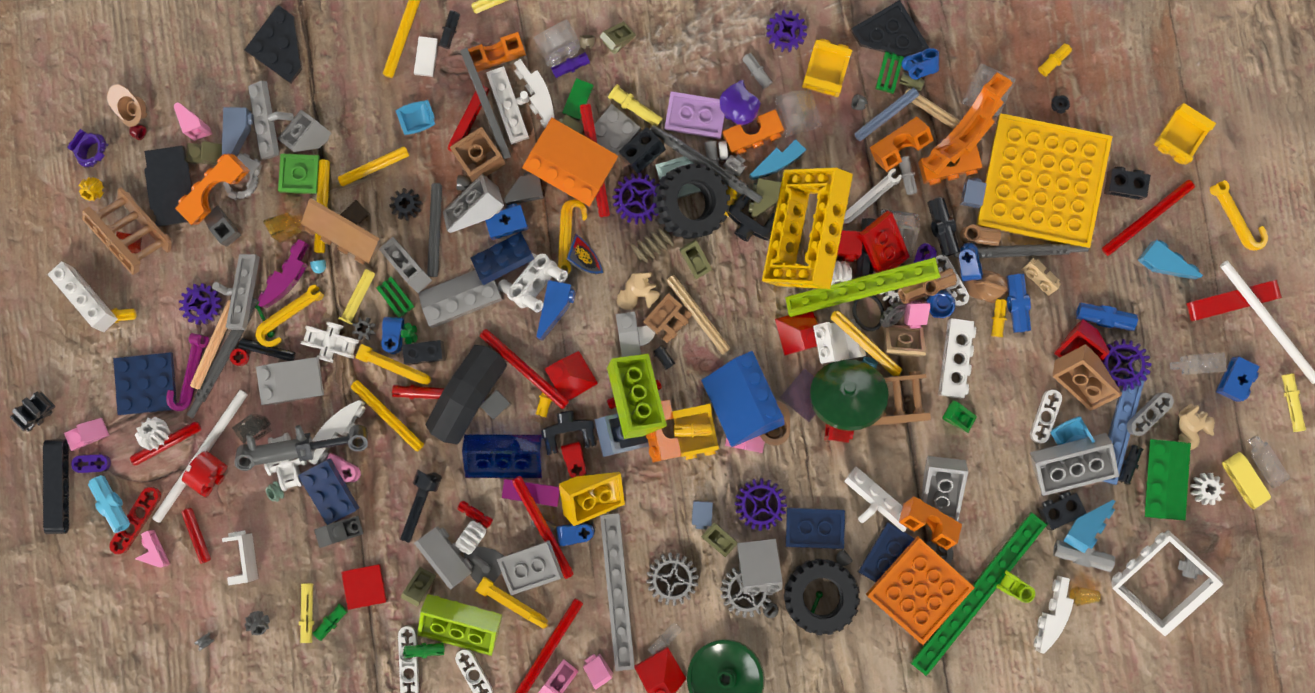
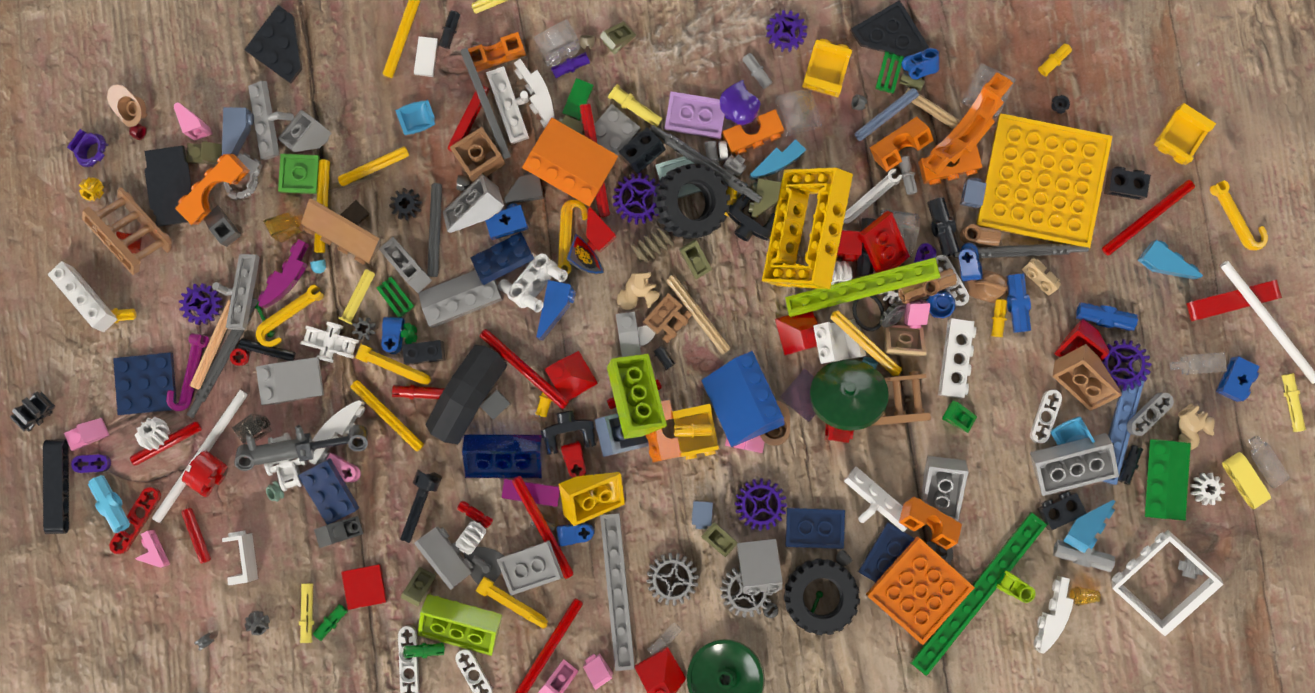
none -> red slope [586,207,617,253]

